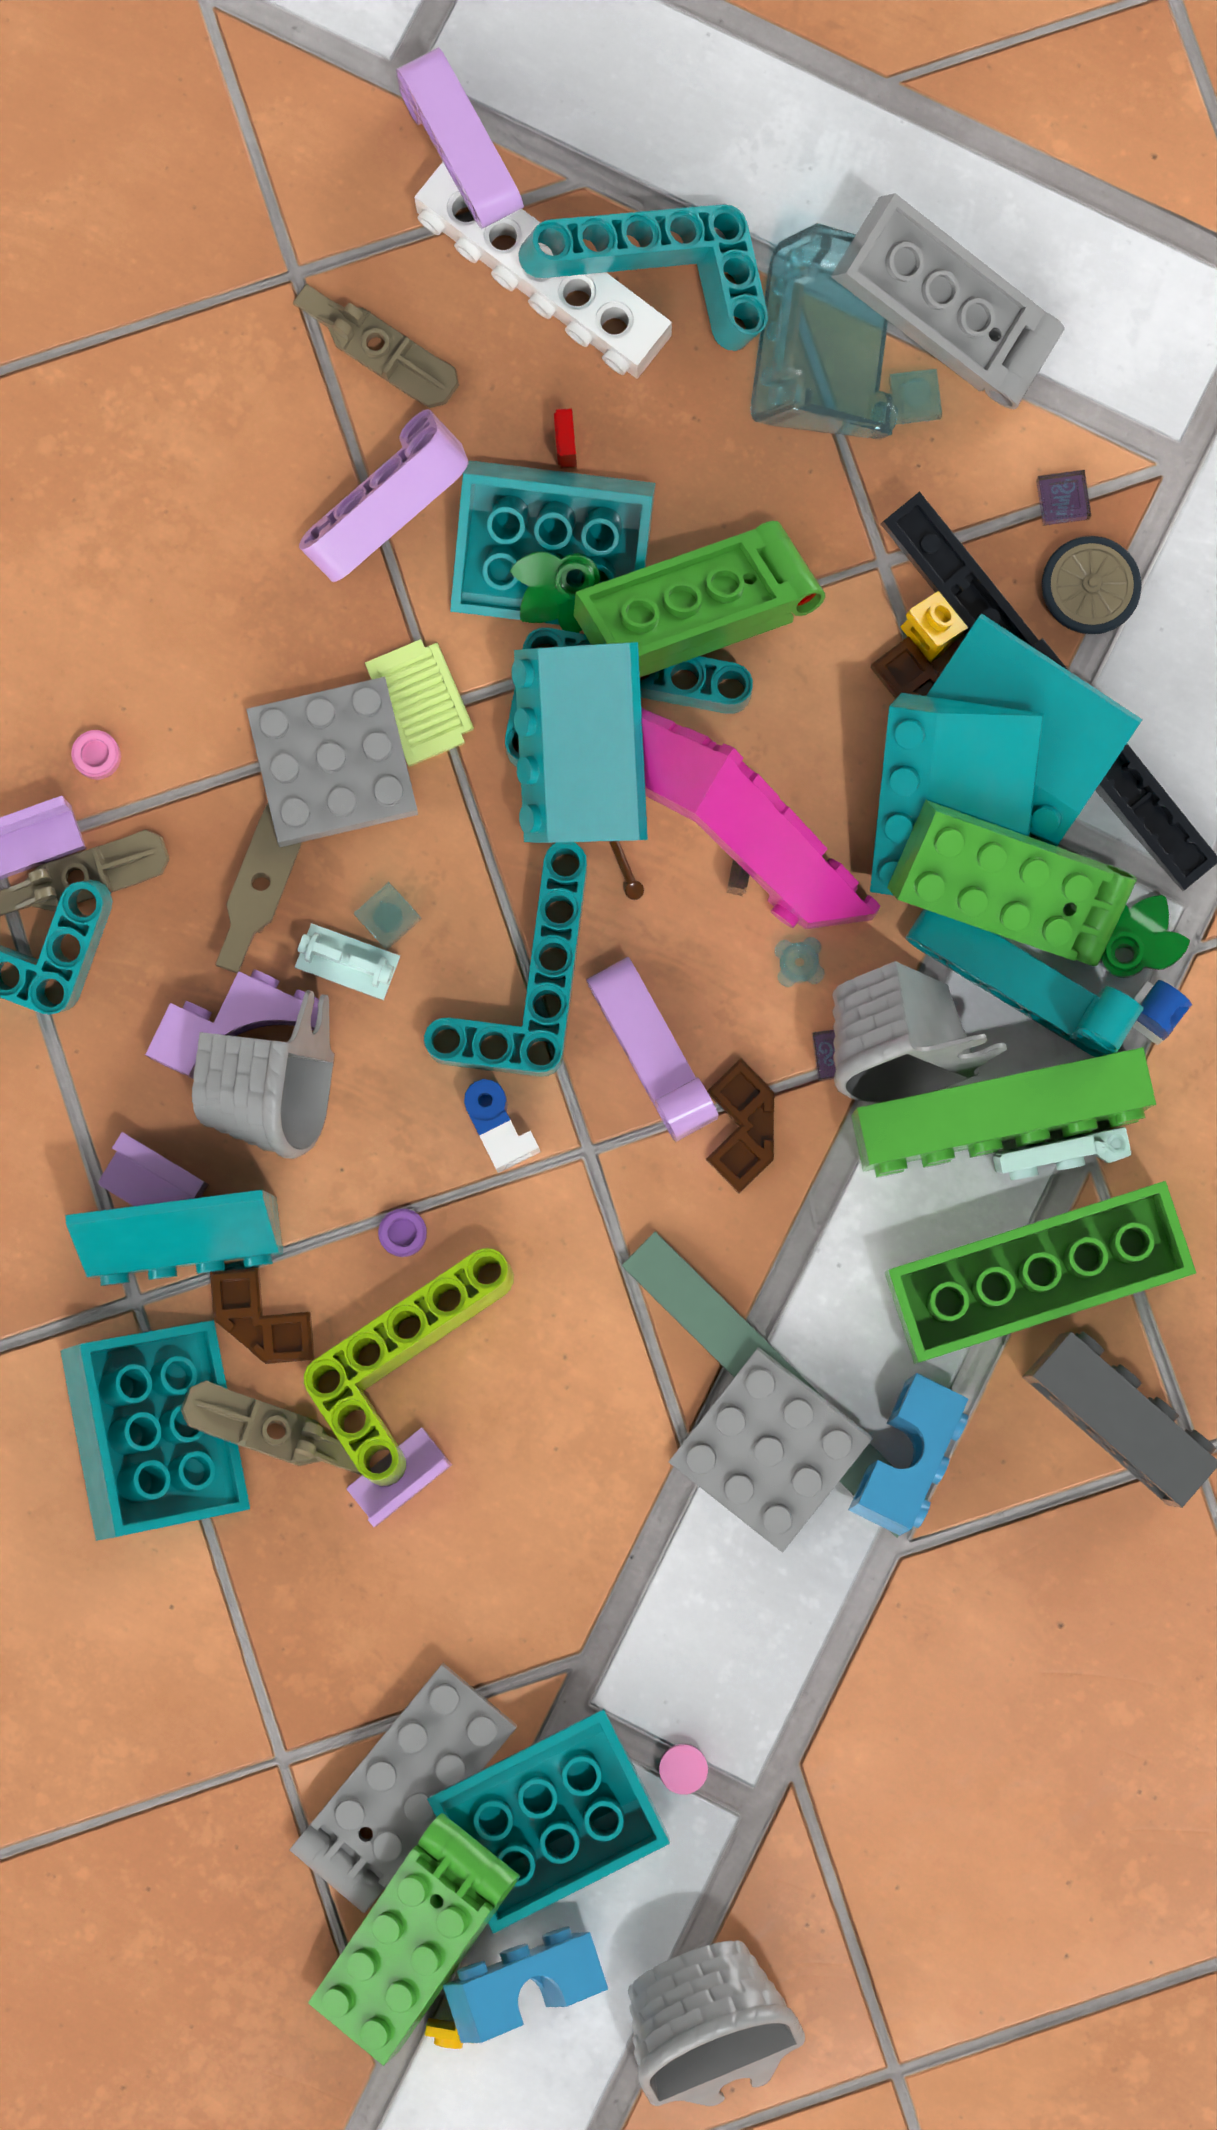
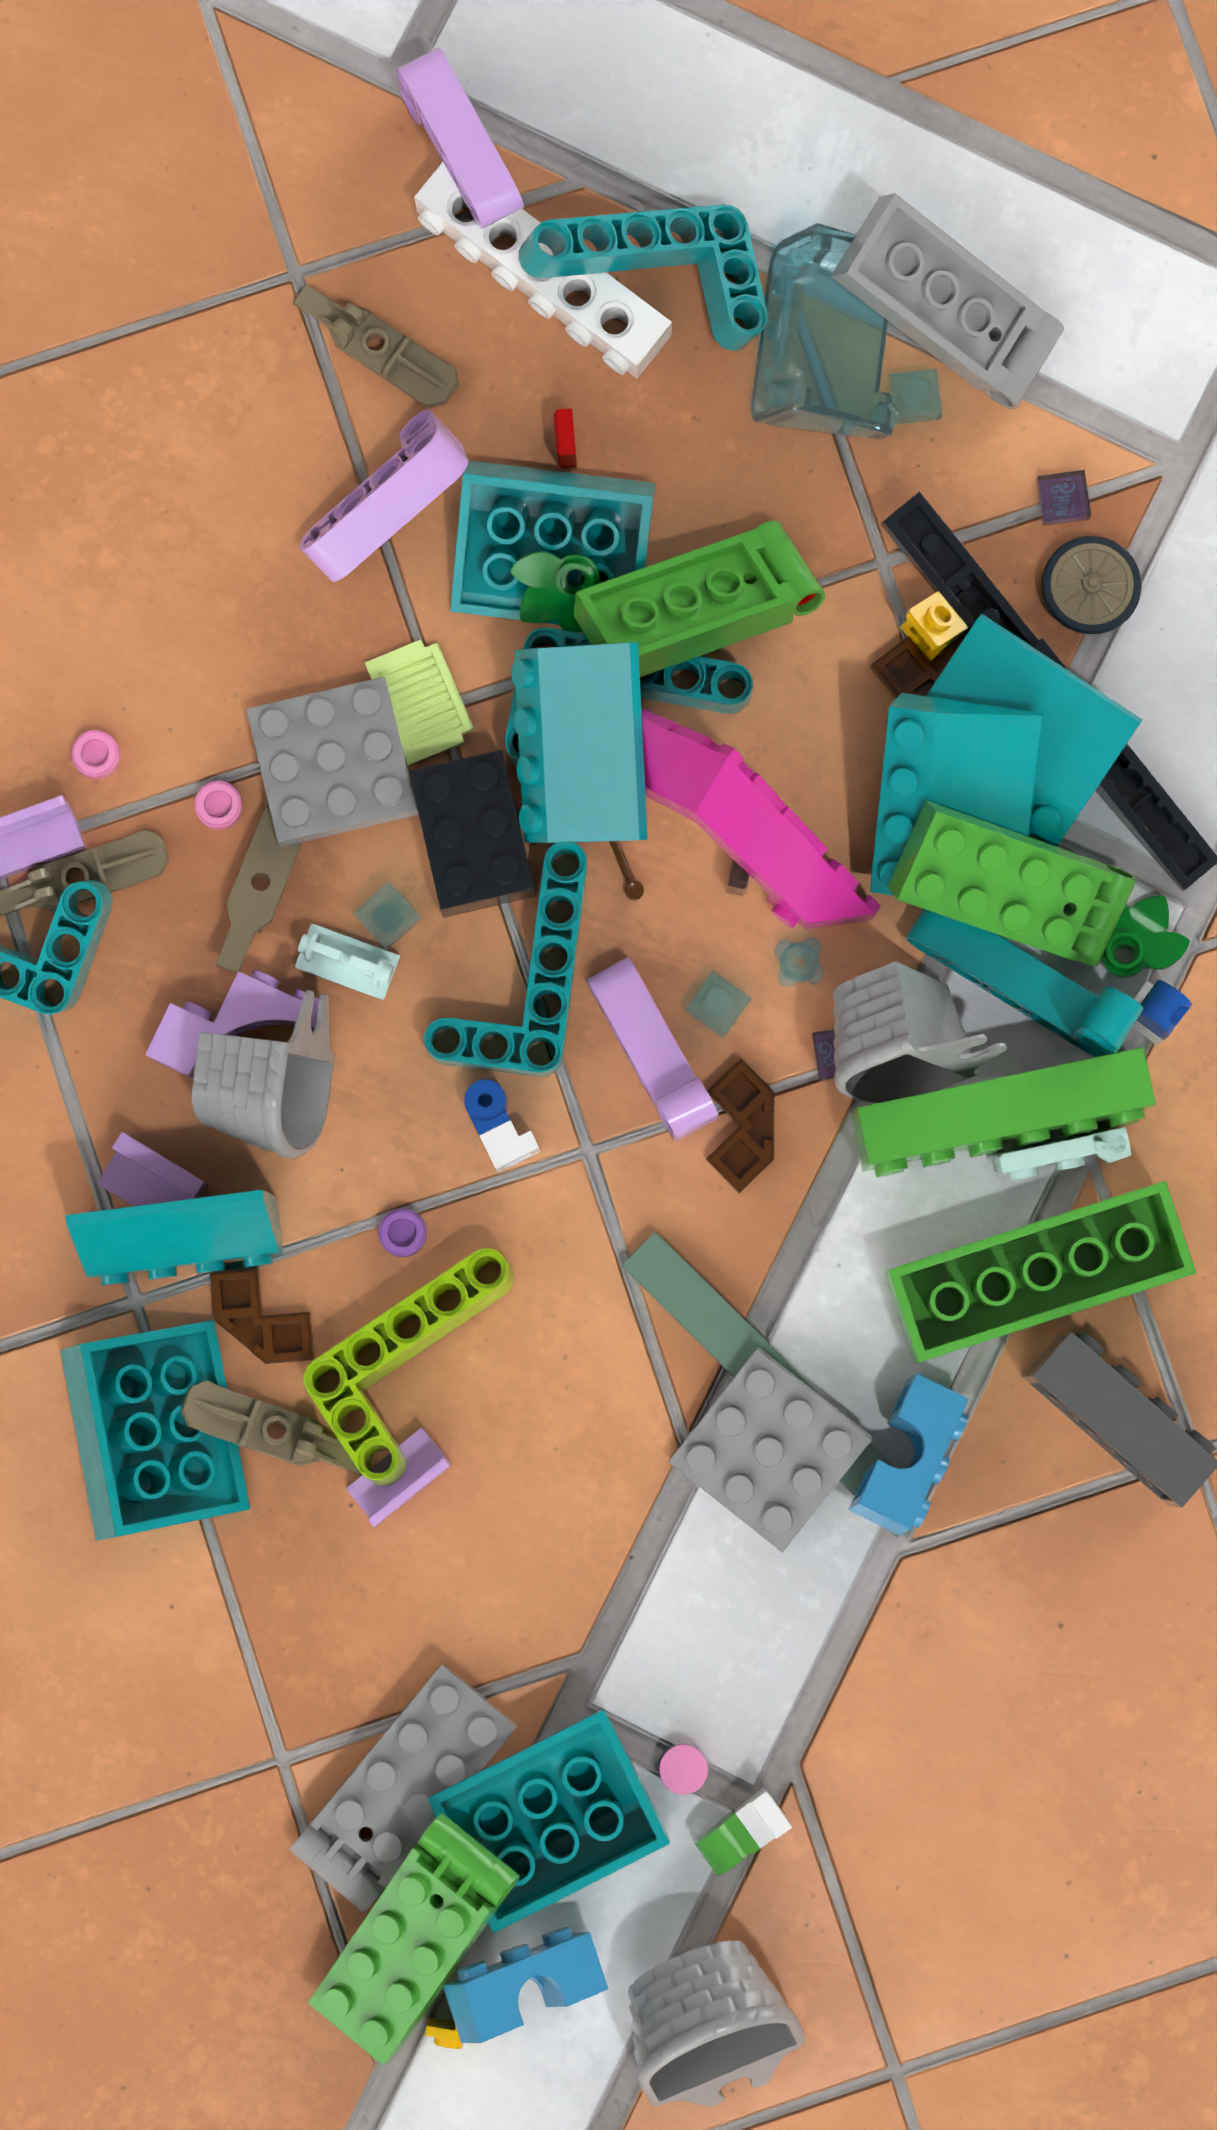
none -> bright pink tile [194,781,243,830]
none -> black brick [409,750,536,918]
none -> clear light blue plate [685,971,752,1039]
none -> leg [694,1786,792,1876]

